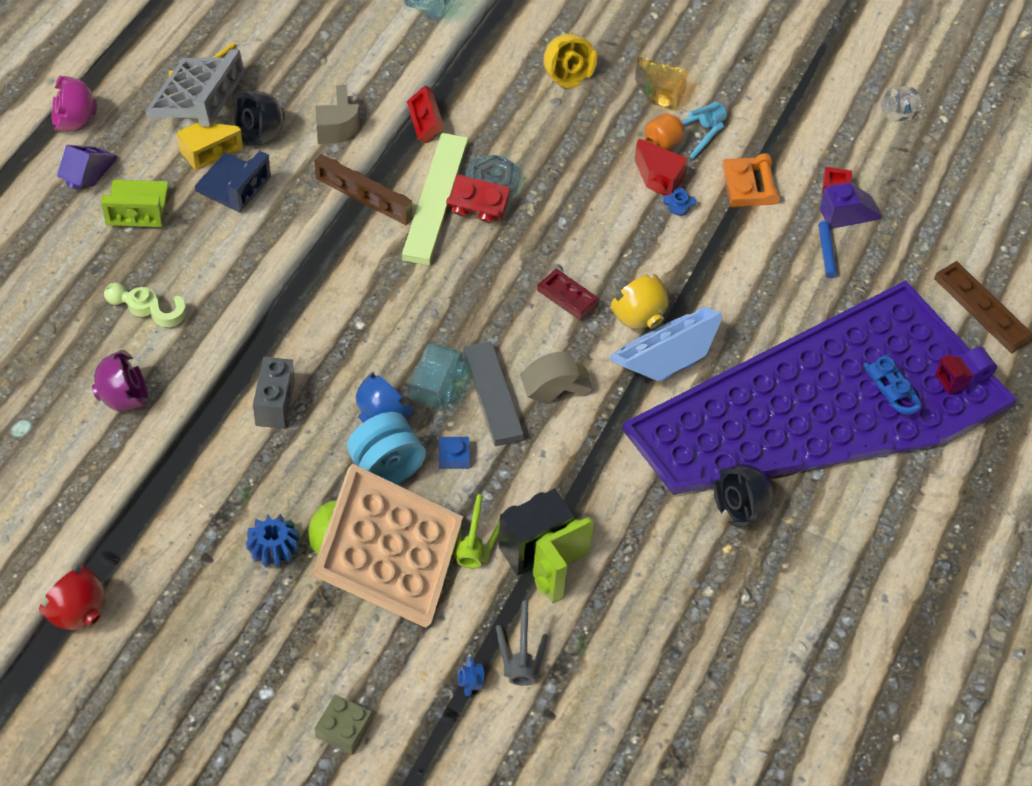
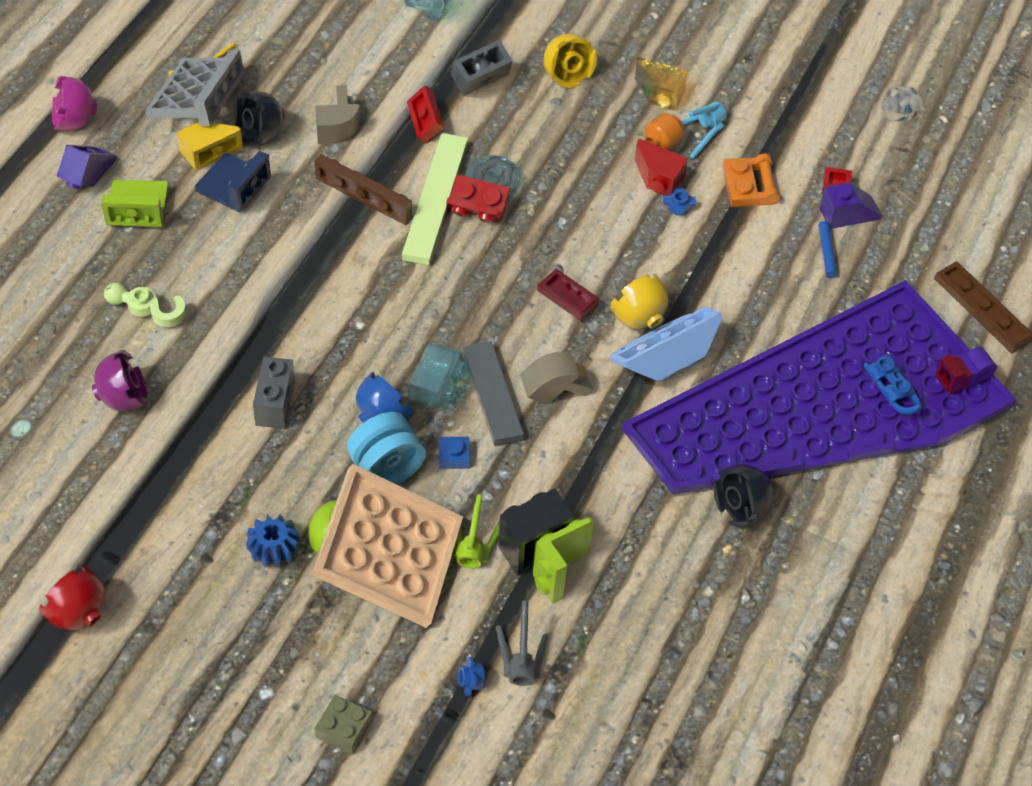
none -> dark grey brick [451,39,513,96]

